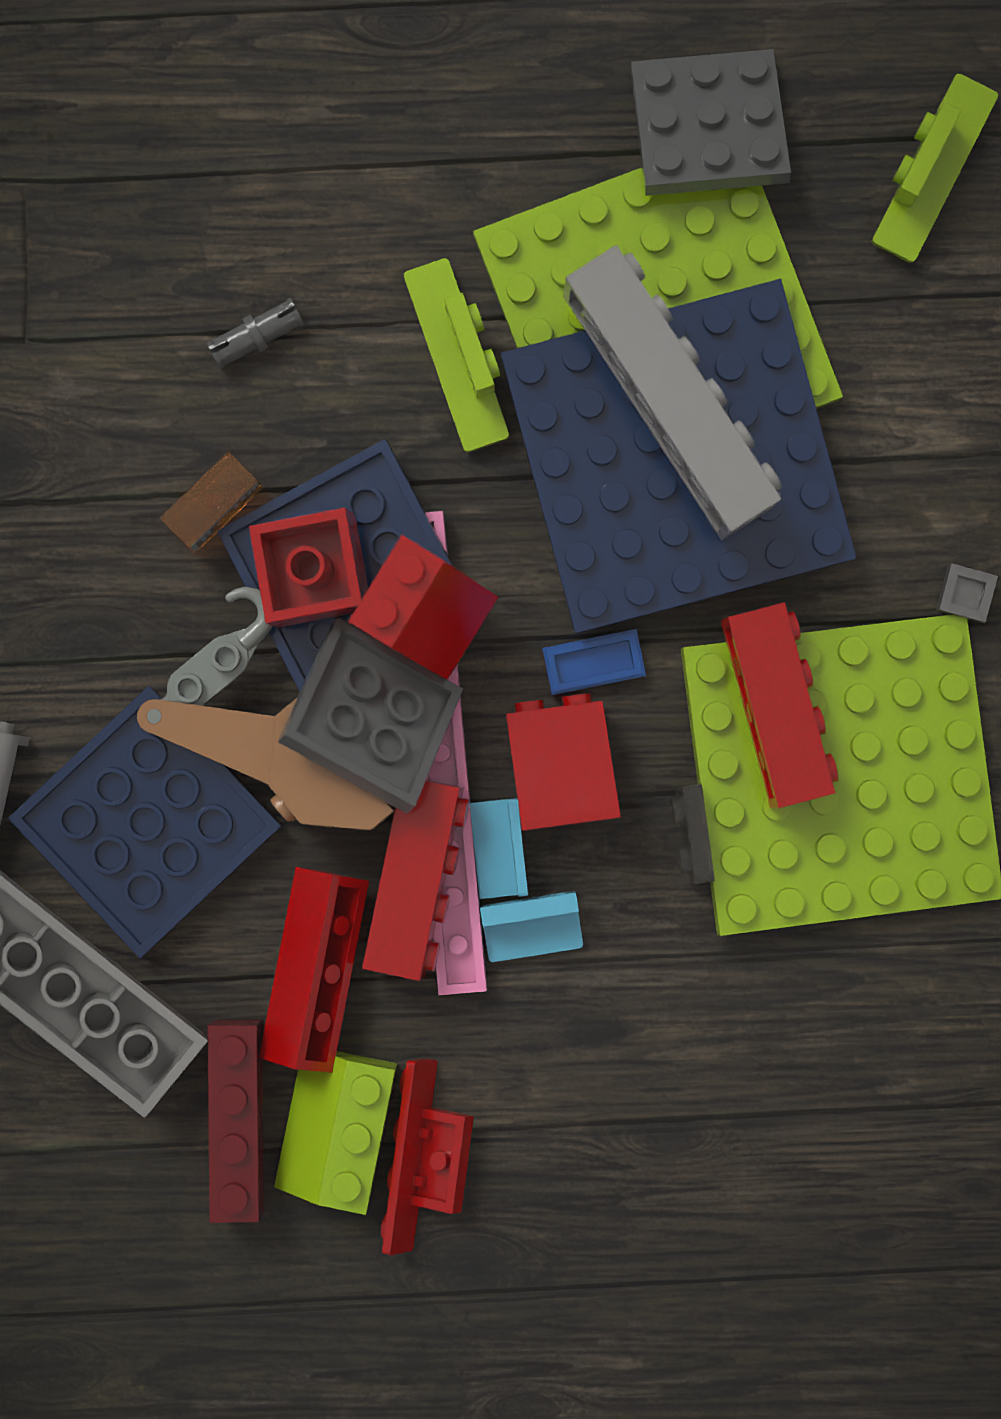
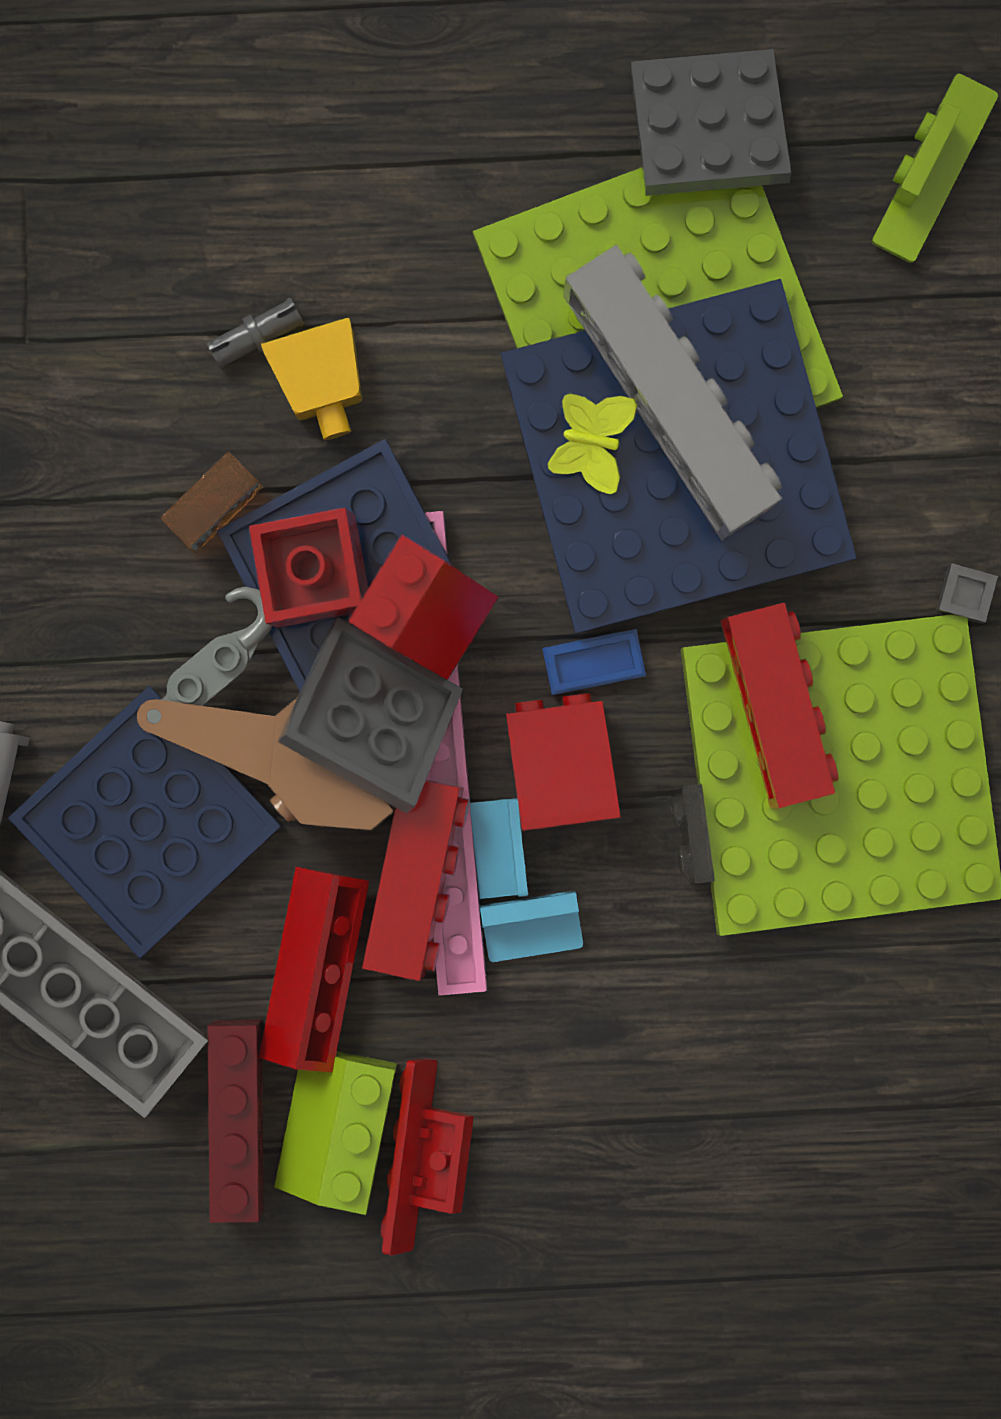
lime bracket [404,258,509,453] -> none
none -> yellow torso [261,317,362,440]
none -> neon yellow piece [548,393,638,494]

